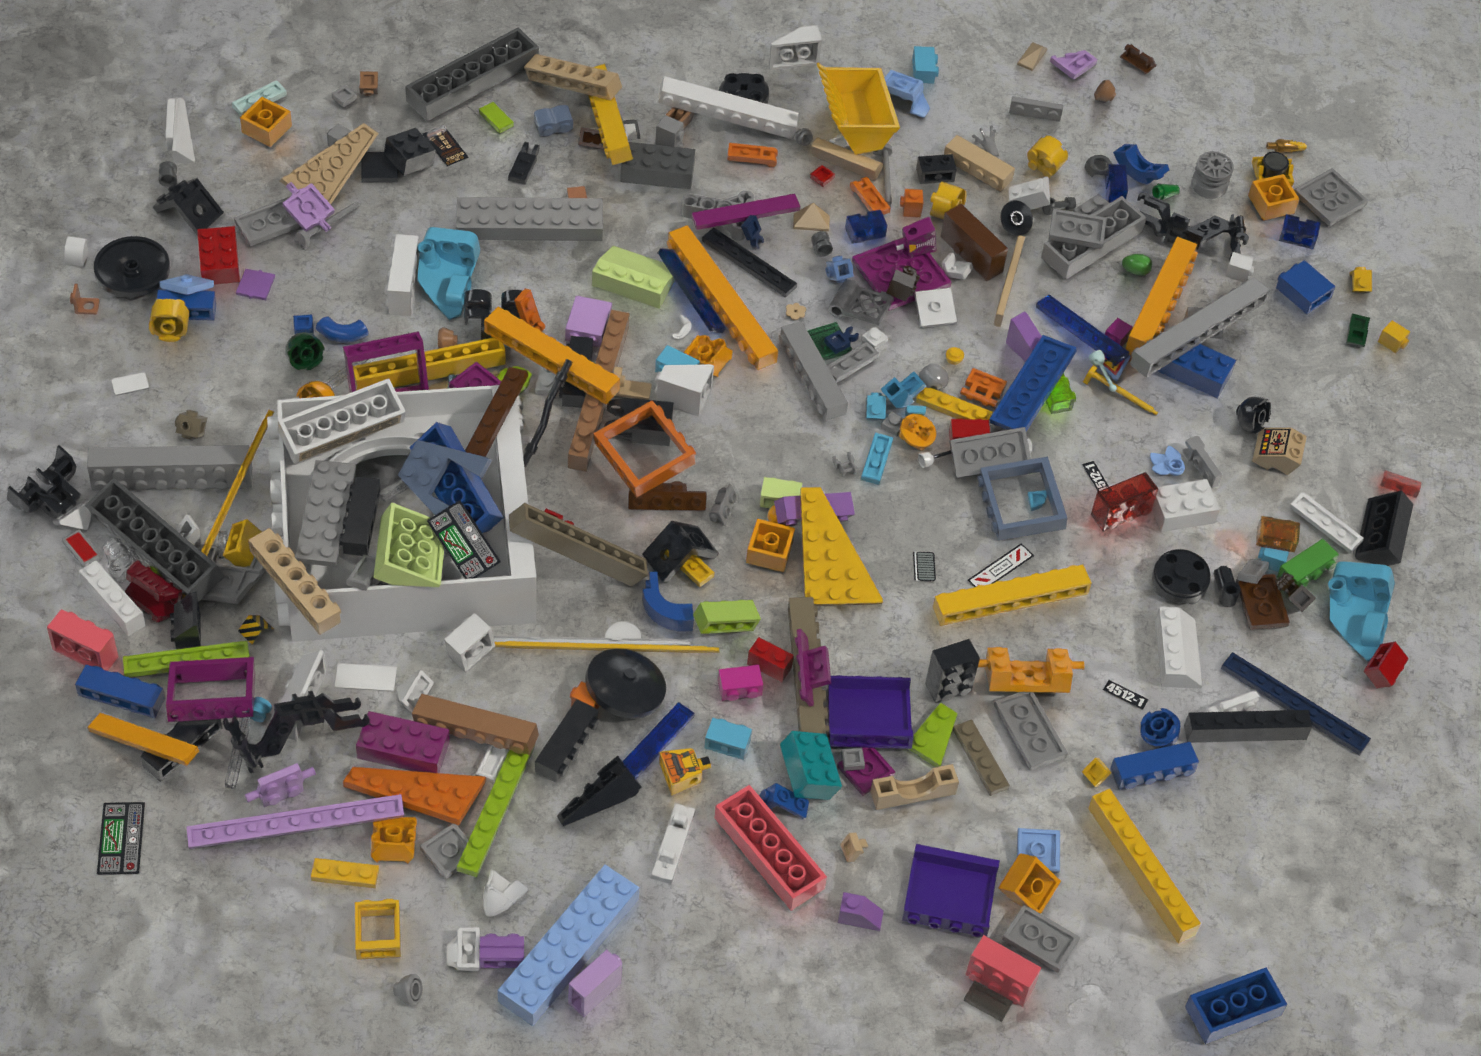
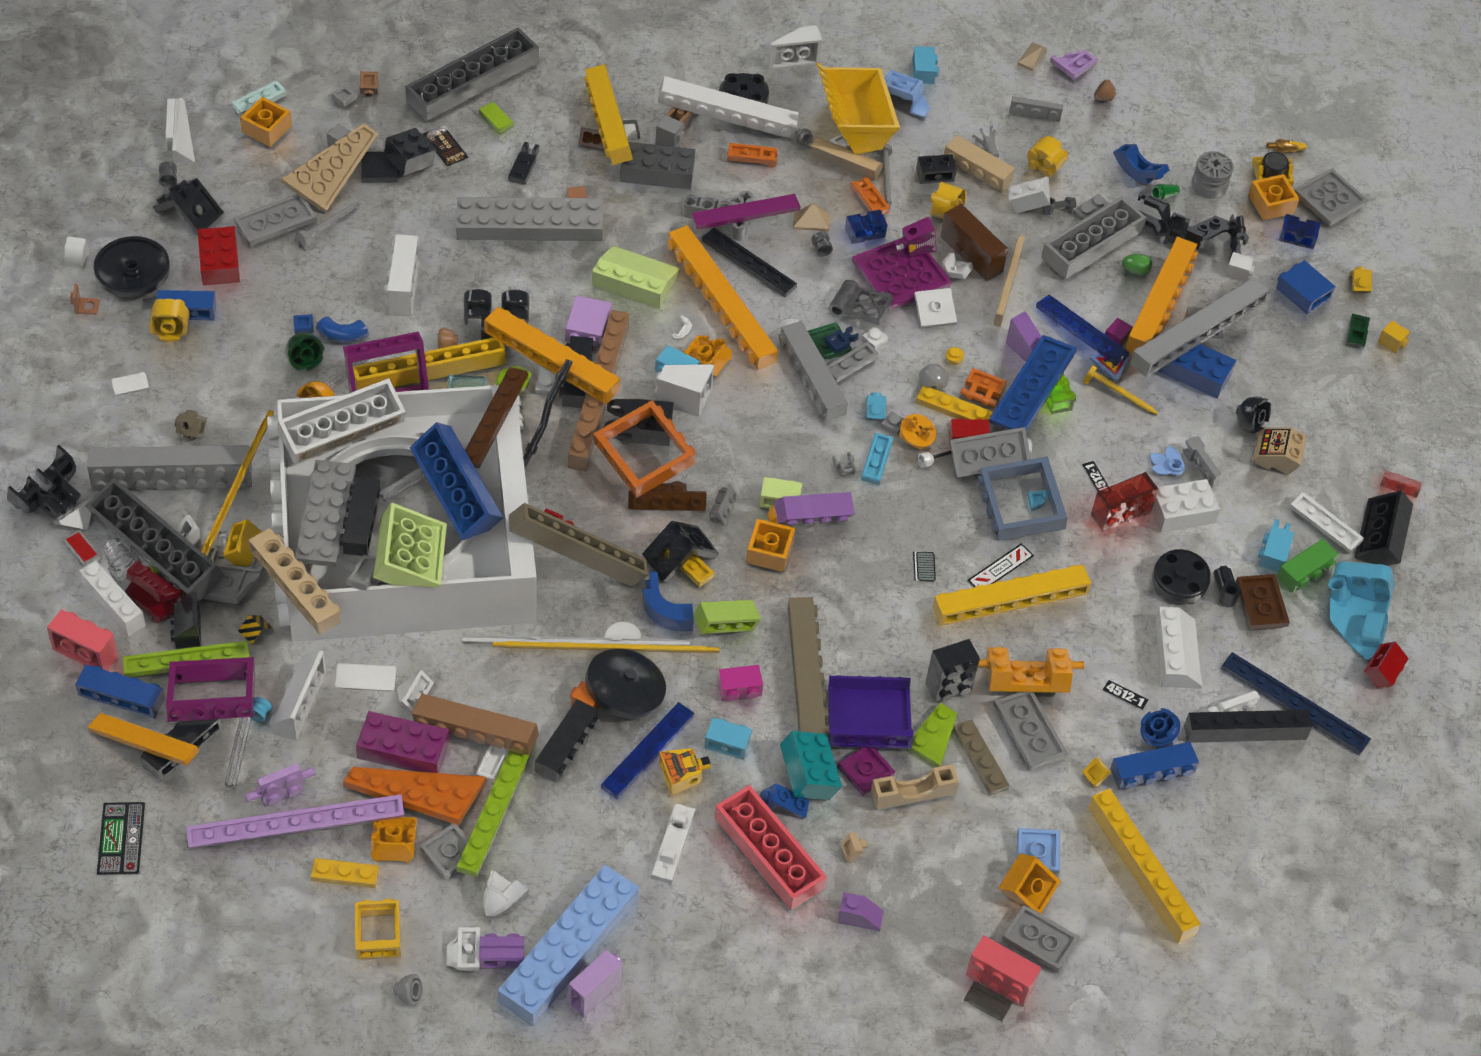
light blue plate [160,274,214,295] -> none
black piece [223,691,370,774] -> none
medium lavender piece [236,269,275,300] -> none
lavender plate [282,182,335,232] -> none
sand blue wing [398,440,492,515] -> none
medium azure panel [417,227,481,320] -> none
sticker [427,500,501,579] -> none
white brick [444,613,495,672] -> none
magenta tile [449,362,501,388] -> none
orange plate [514,288,546,332] -> none
tan brick [524,54,622,100] -> none
sand blue brick [534,105,573,136] -> none
black wedge [557,756,642,827] -> none
tan bracket [614,367,652,400] -> none
clear blue tile [657,248,726,333] -> none
dark blue plate [741,215,764,249] -> none
red brick [747,637,794,682] -> none
tan plant [786,303,806,320] -> none
magenta bracket [795,628,831,707] -> none
yellow wing [800,487,883,605] -> none
red tile [810,165,835,187] -> none
medium blue brick [825,256,854,283] -> none
light grey tile [841,748,865,771] -> none
dark azure brick [881,371,927,408] -> none
dark brown brick [886,266,920,302] -> none
orange brick [900,189,923,217] -> none
dark purple panel [902,844,1000,938] -> none
medium azure tile [905,405,926,416] -> none
black dish [1000,200,1033,236] -> none
light grey plate [1048,208,1107,249] -> none
dark grey piece [1085,155,1114,178] -> none
light aqua hinge [1088,350,1117,392] -> none
clear blue brick [1105,164,1128,203] -> none
reddish brown hinge [1120,44,1157,74] -> none
blue brick [1185,967,1288,1044] -> none
light grey tile [1238,559,1269,584] -> none
clear orange brick [1256,516,1300,553] -> none
dark brown brick [1275,572,1316,612] -> none

